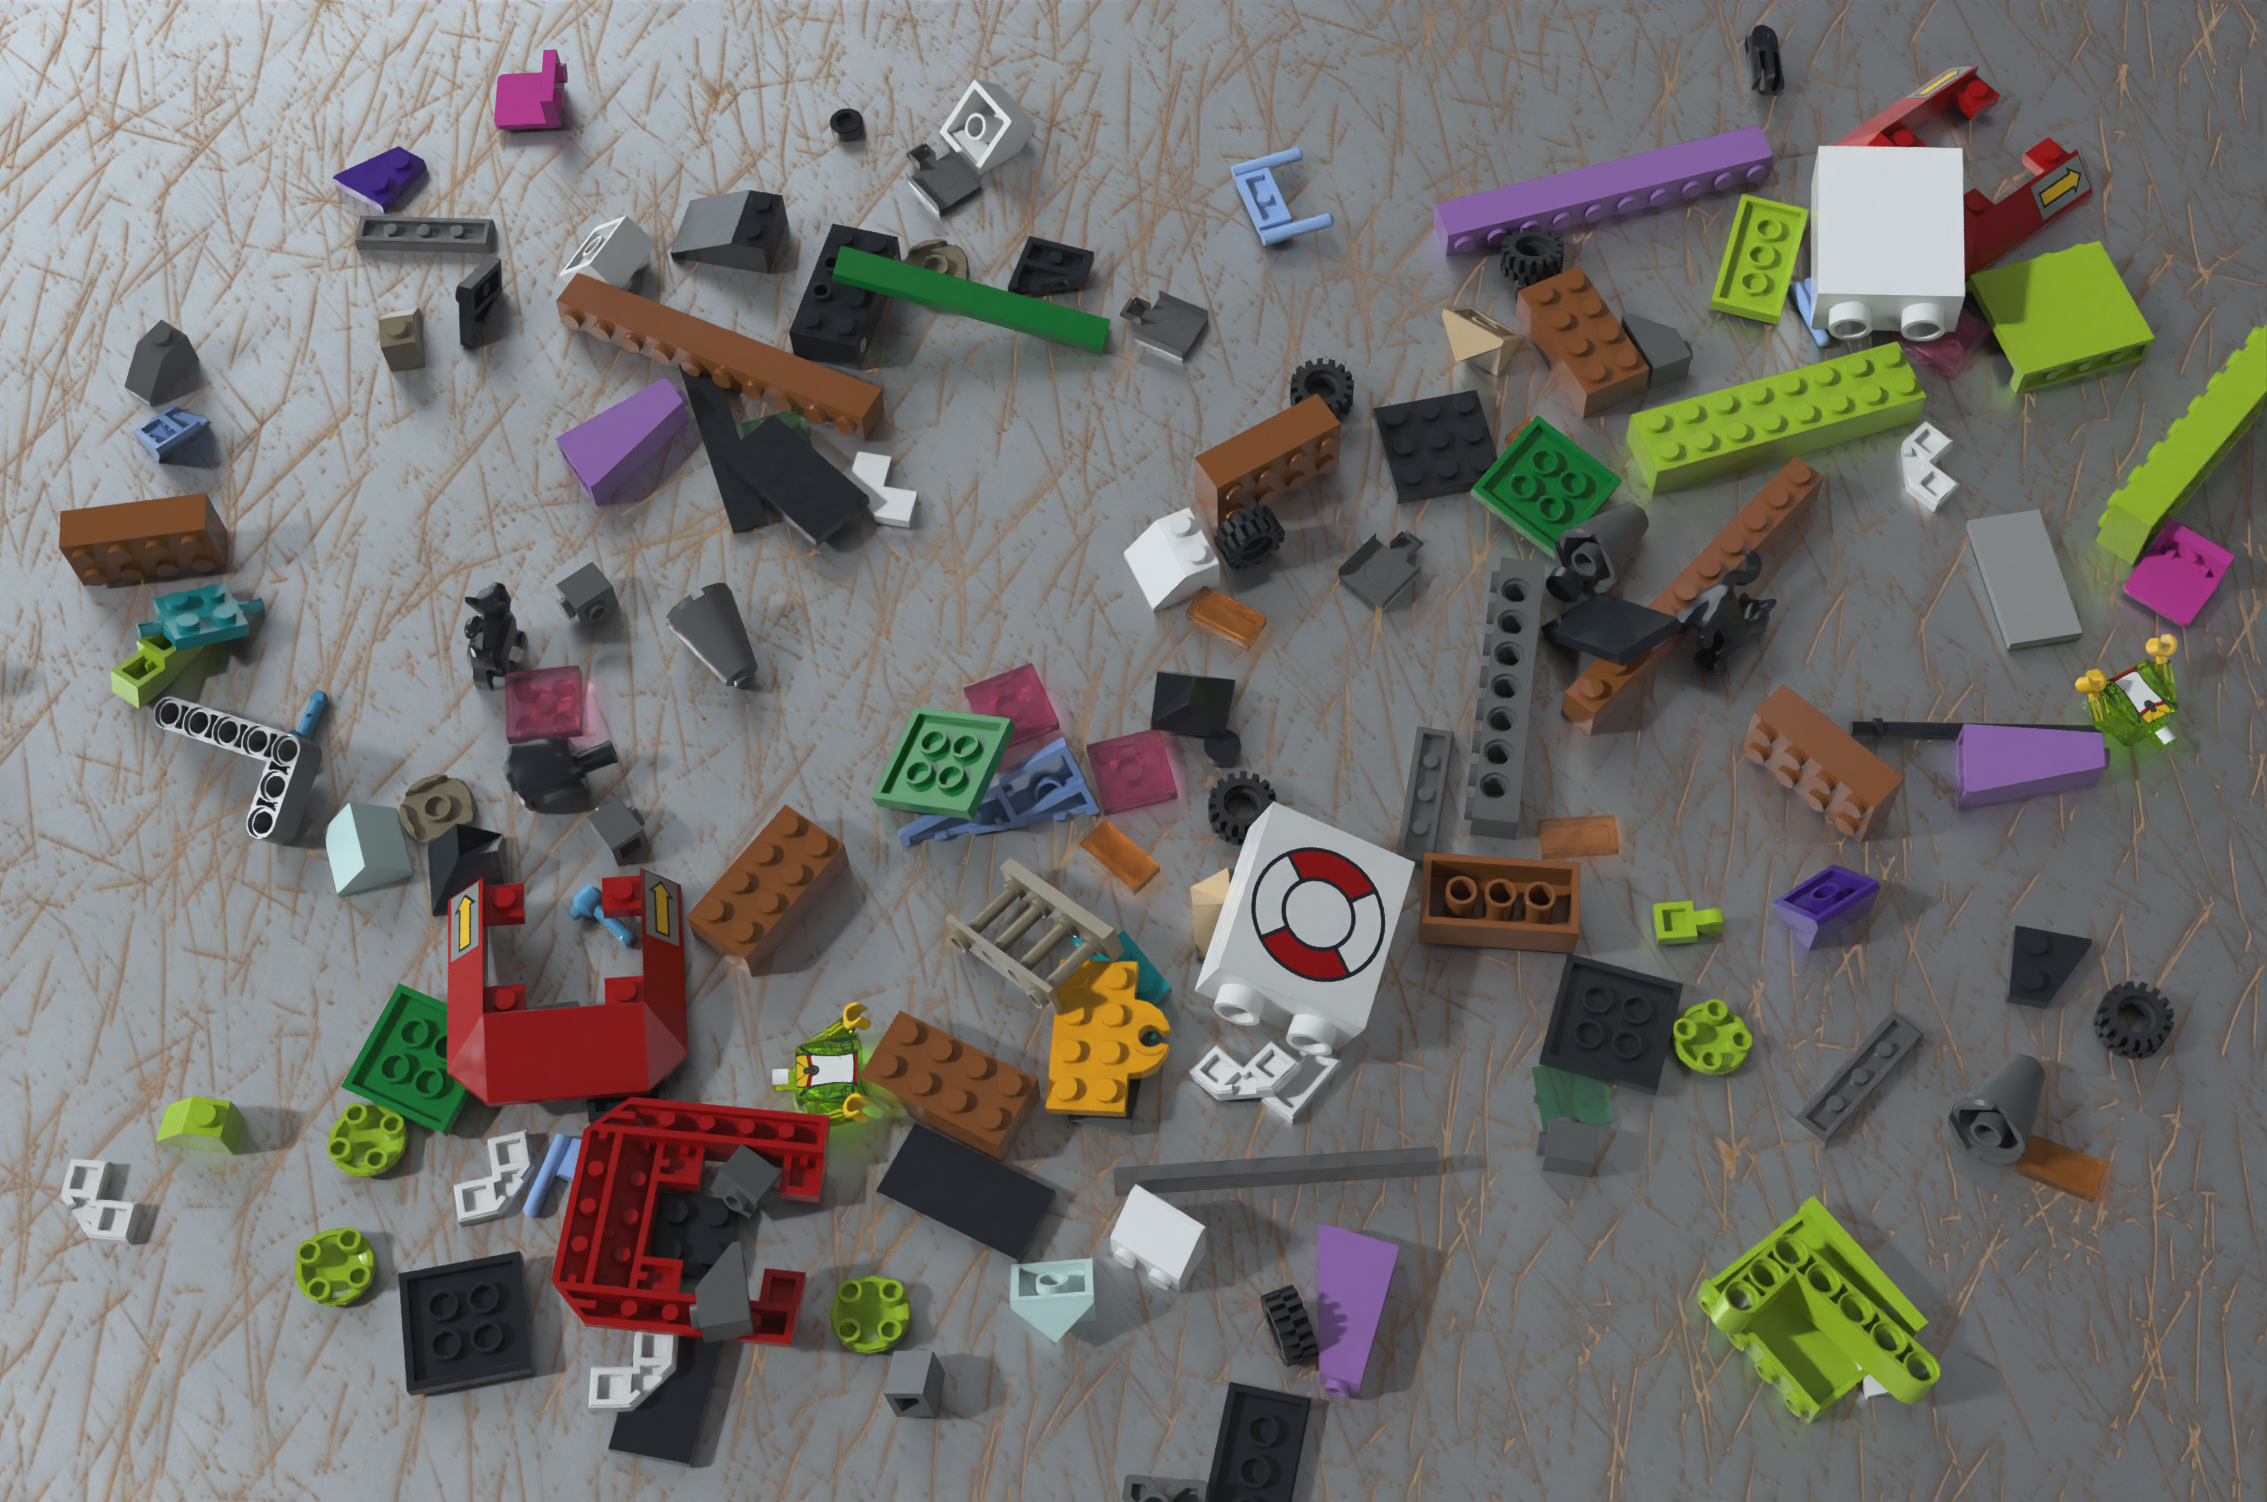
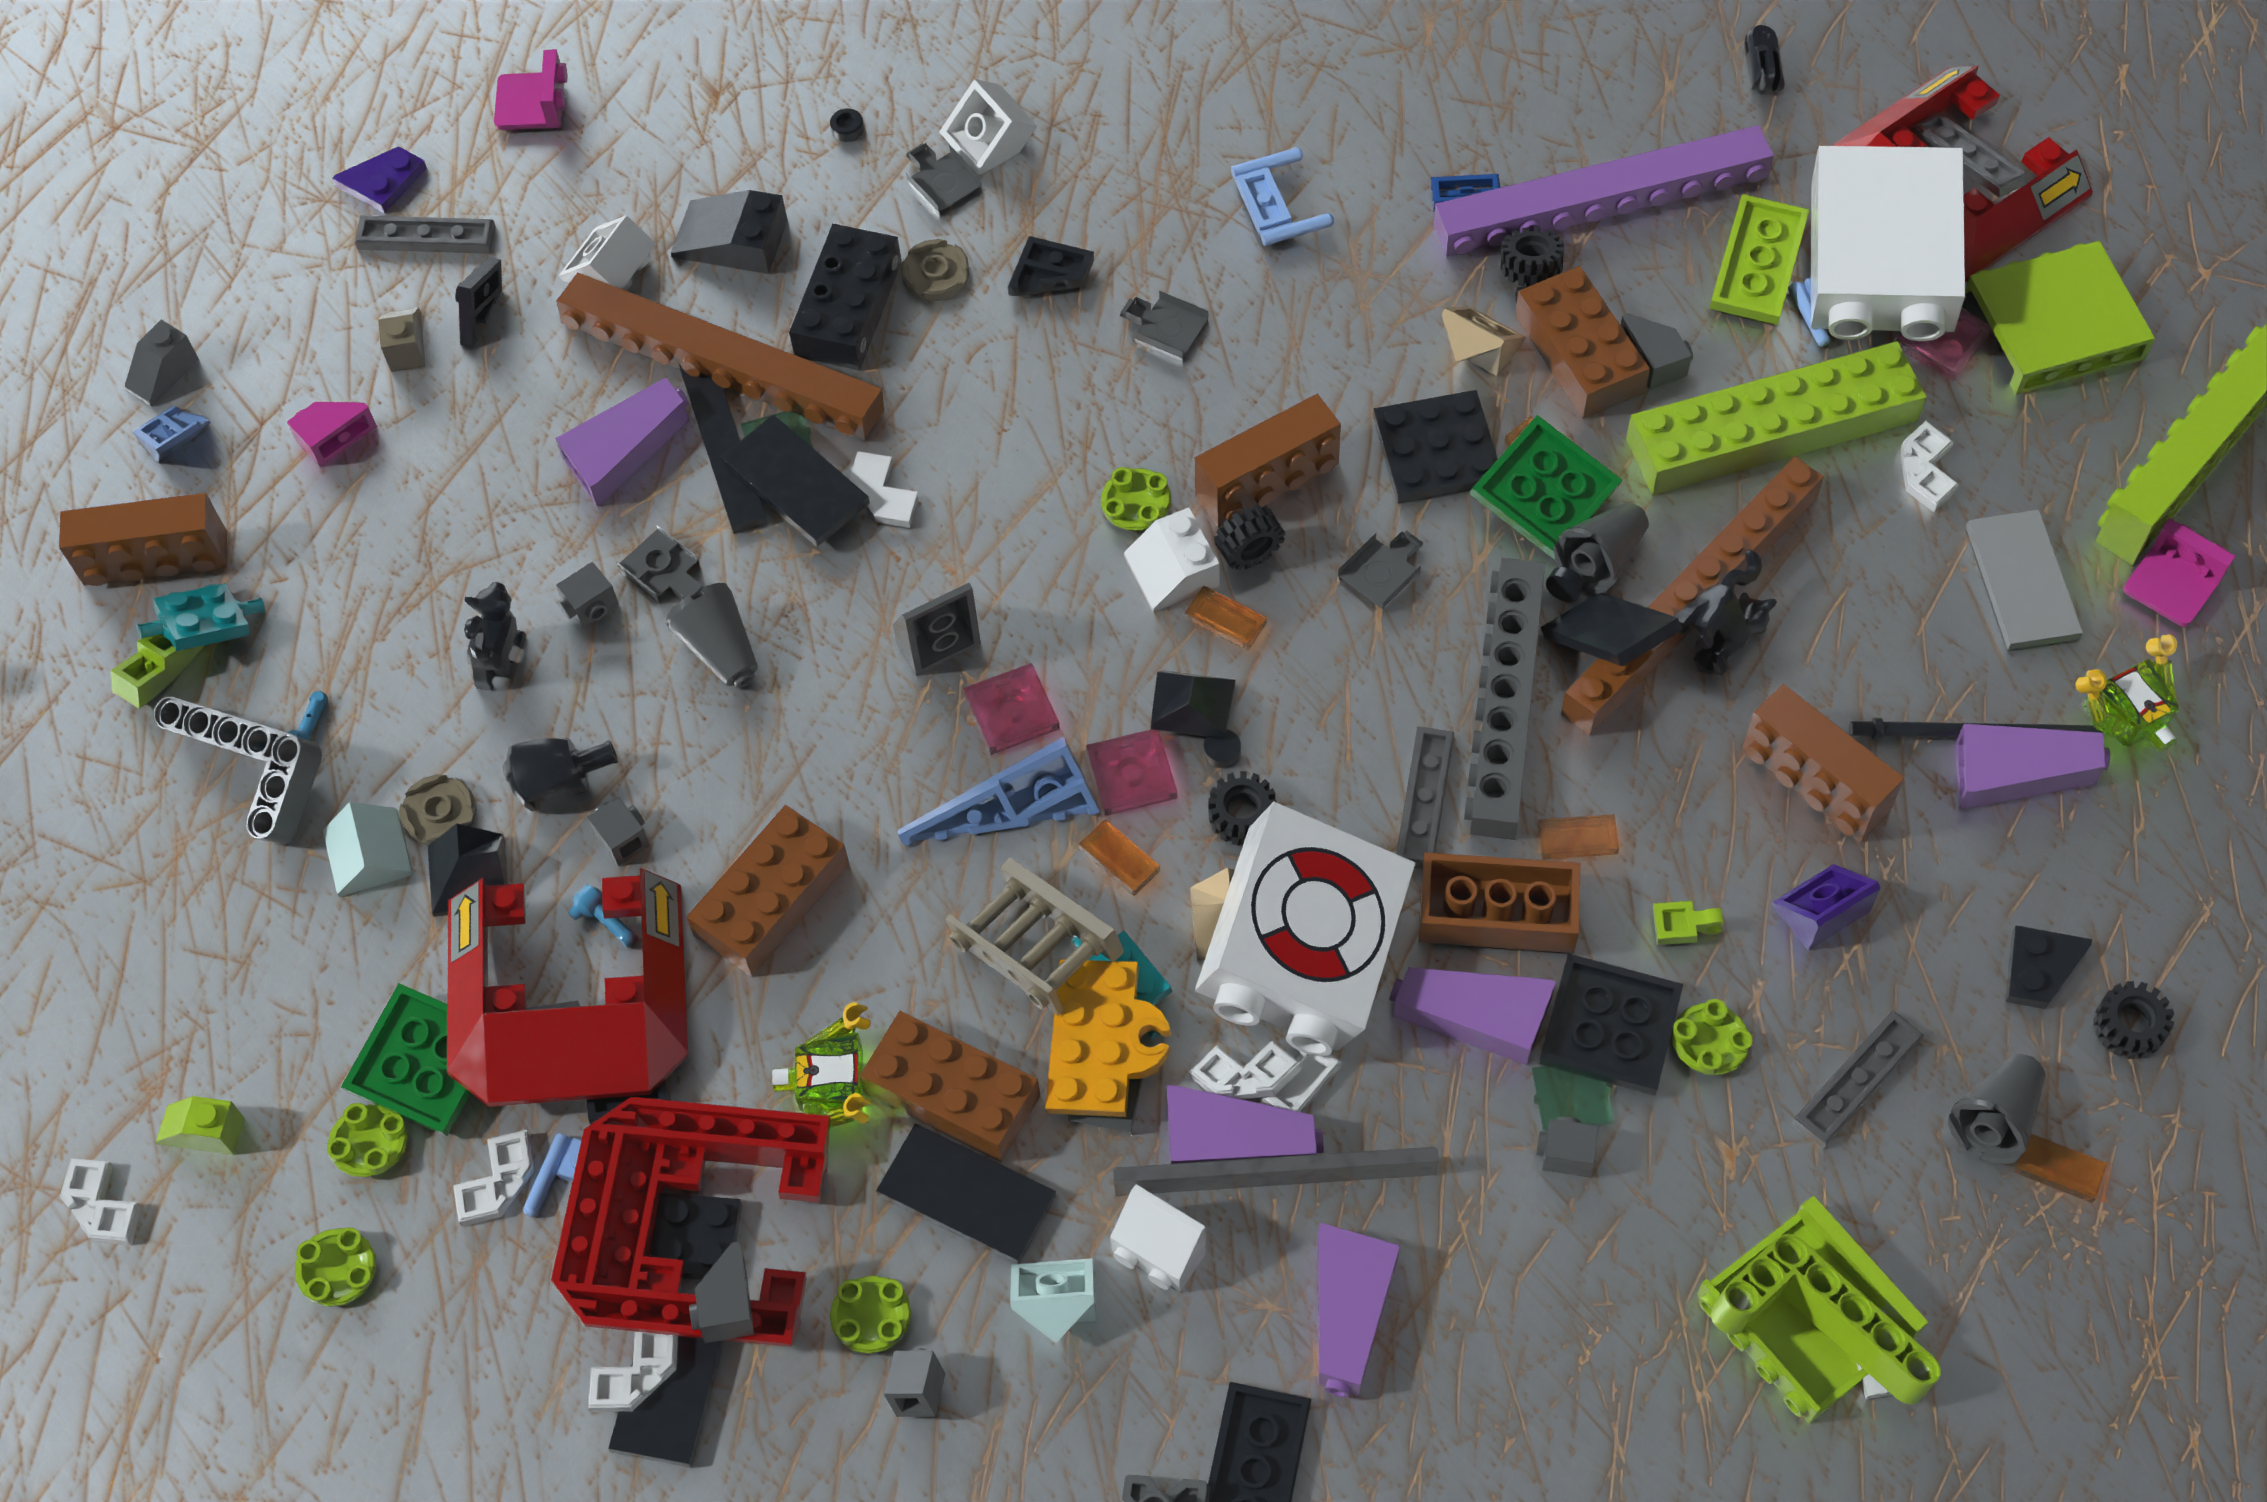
black plate [398,1251,534,1396] -> none
clear pink plate [505,665,584,745] -> none
dark grey brick [710,1144,781,1218] -> none
green tile [832,245,1110,354] -> none
green plate [871,707,1016,820] -> none
black tyre [1260,1285,1319,1367] -> none
black tyre [1290,358,1354,422] -> none
none -> dark pink slope [287,402,377,467]
none -> dark grey piece [616,525,703,604]
none -> dark grey slope [893,583,981,676]
none -> lime dish [1101,467,1171,531]
none -> medium lavender slope [1167,1085,1324,1164]
none -> medium lavender slope [1389,967,1556,1065]
none -> blue tile [1430,174,1500,212]
none -> flat silver tile [1912,112,2028,198]

